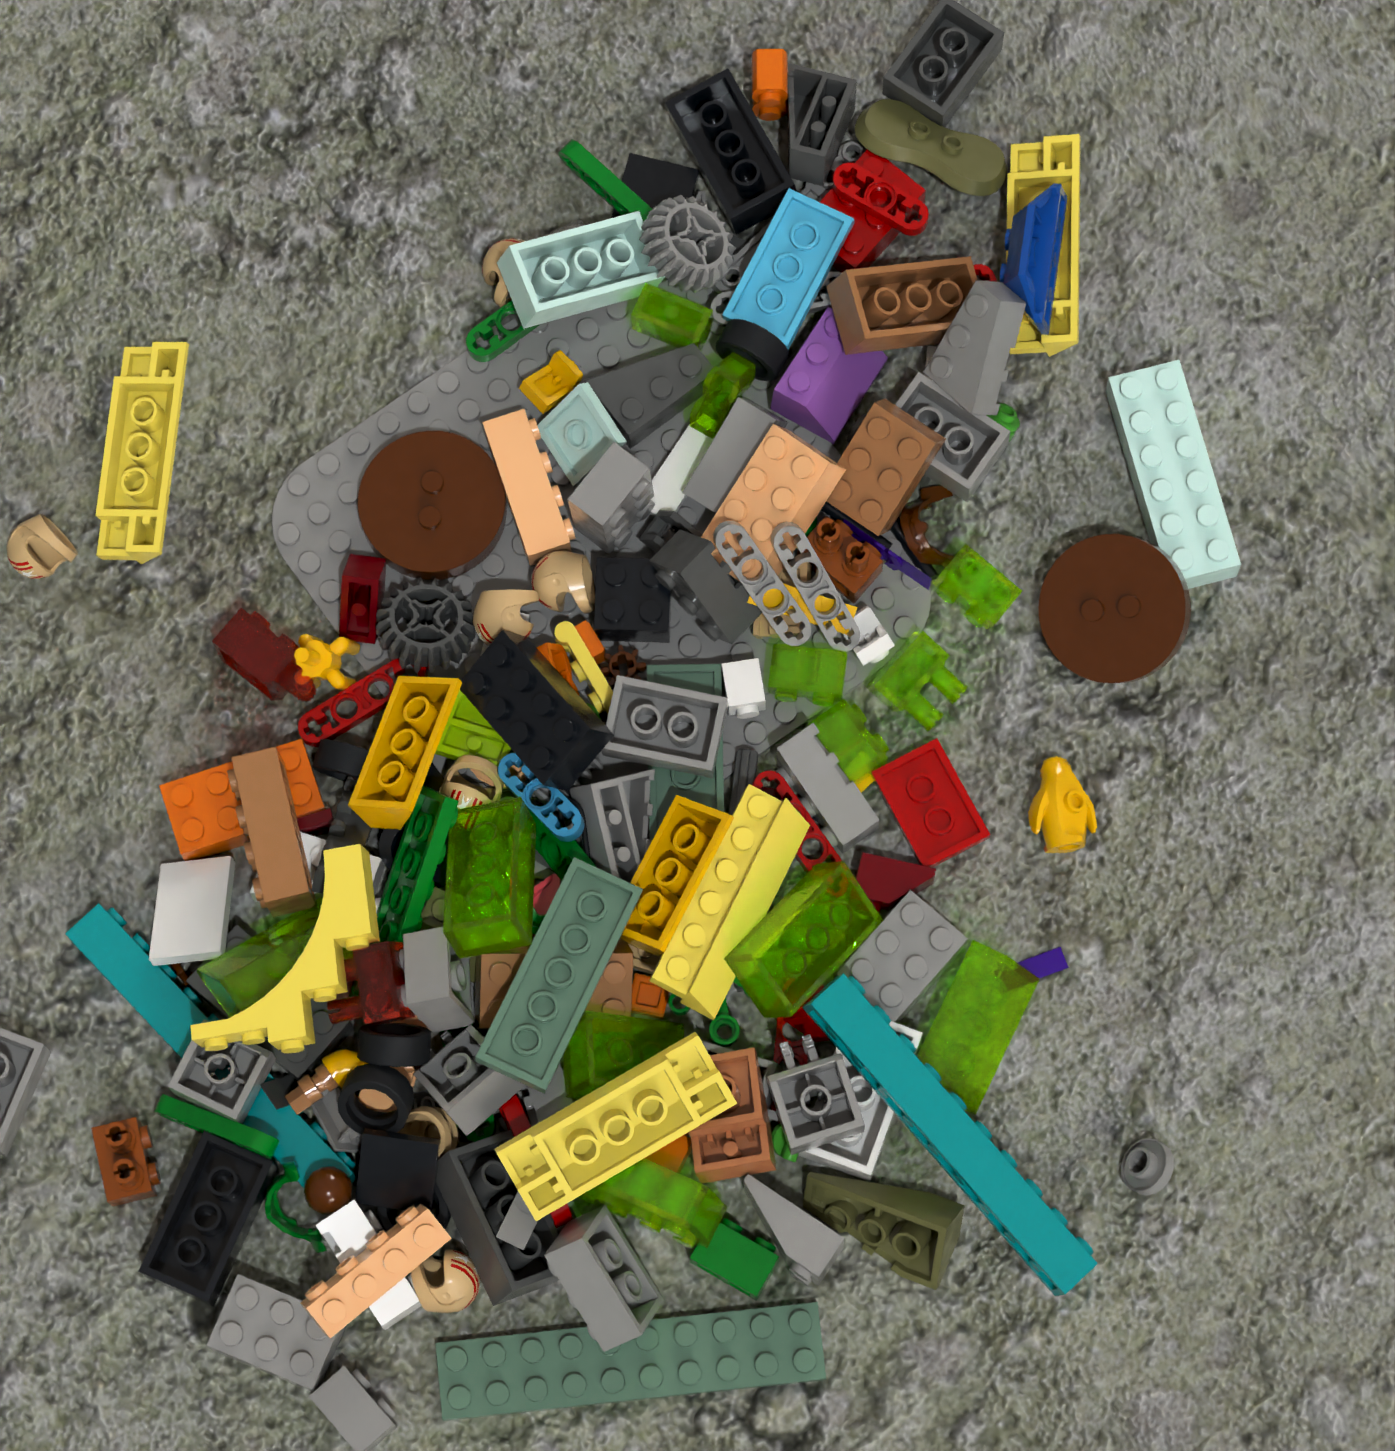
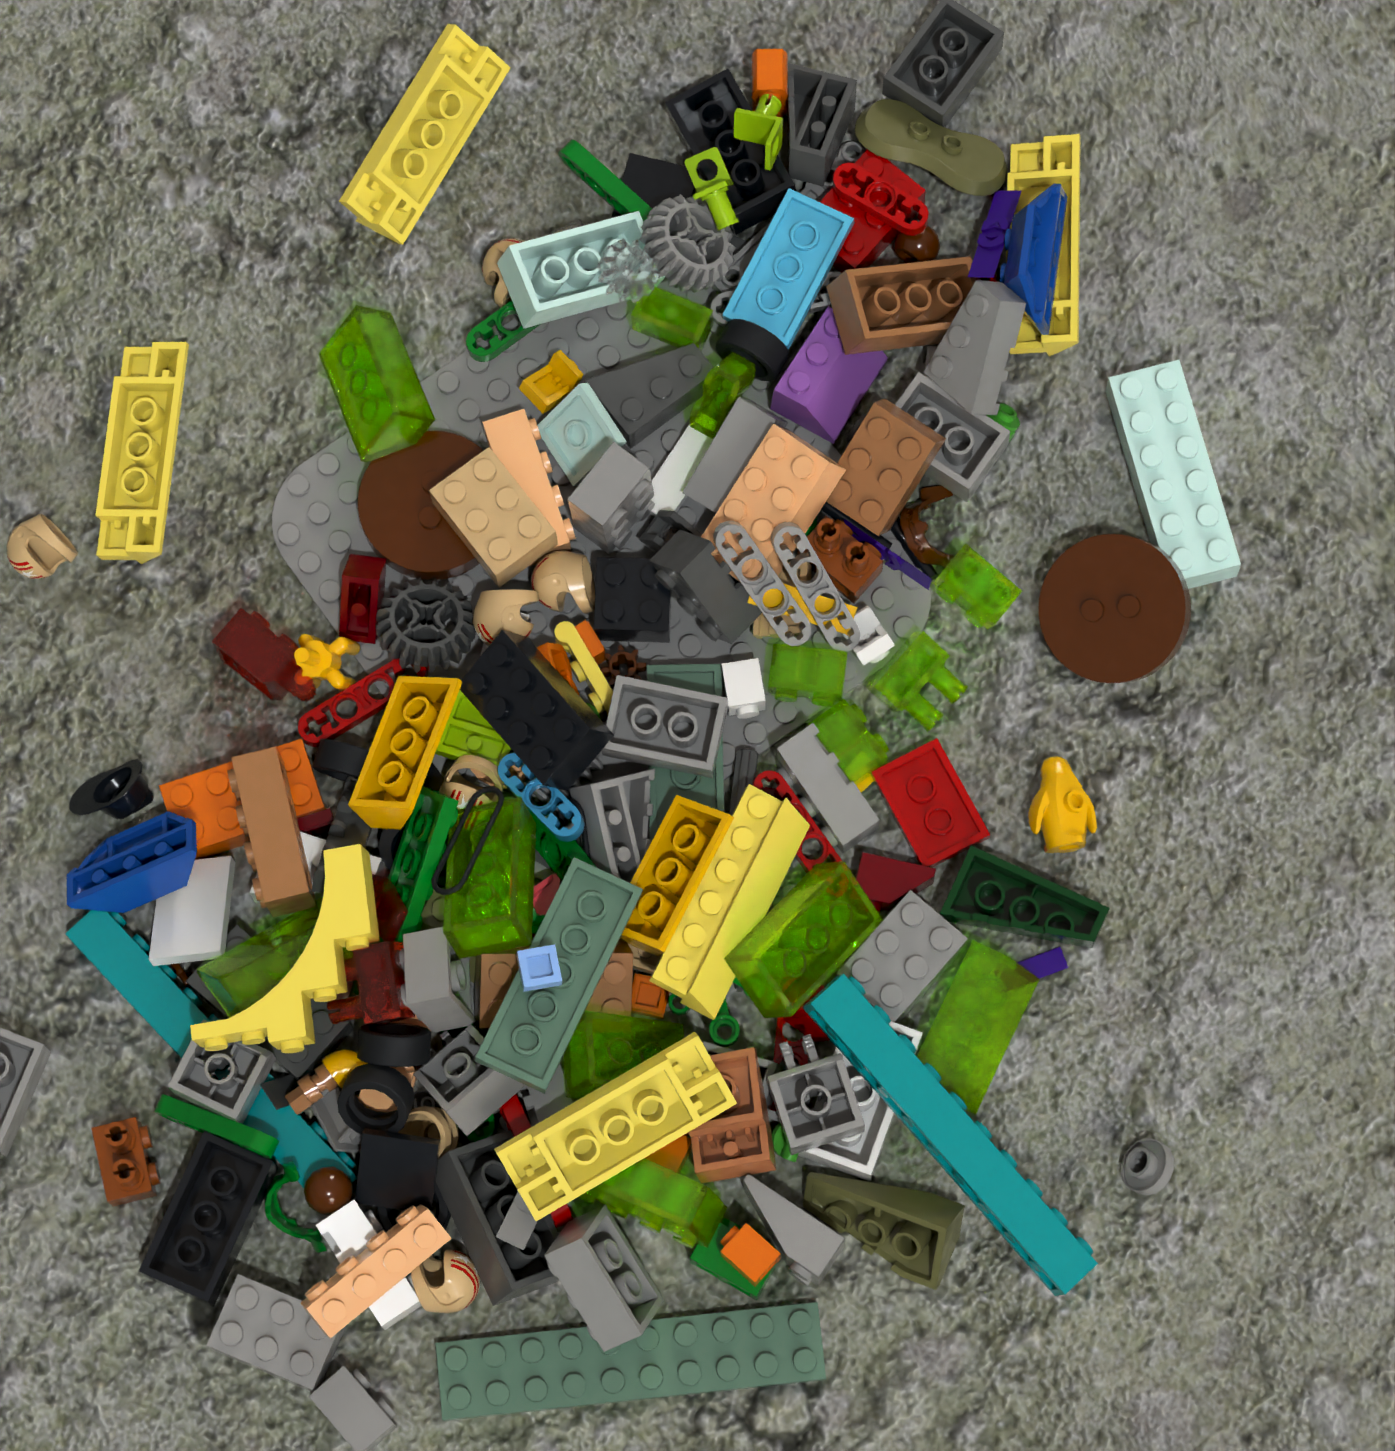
none -> blue wedge [67,811,197,913]
none -> black piece [69,759,154,819]
none -> clear neon green slope [319,305,435,462]
none -> light yellow slope [339,24,511,245]
none -> clear red slope [372,874,408,944]
none -> tan brick [429,447,558,588]
none -> black piece [431,787,504,895]
none -> light blue plate [516,944,562,992]
none -> clear gear [597,238,661,303]
none -> lime bracket [684,147,739,231]
none -> orange brick [720,1223,781,1287]
none -> lime bracket [734,94,783,171]
none -> reddish brown piece [894,225,940,263]
none -> dark green wedge [940,846,1110,948]
none -> dark purple piece [968,190,1022,278]

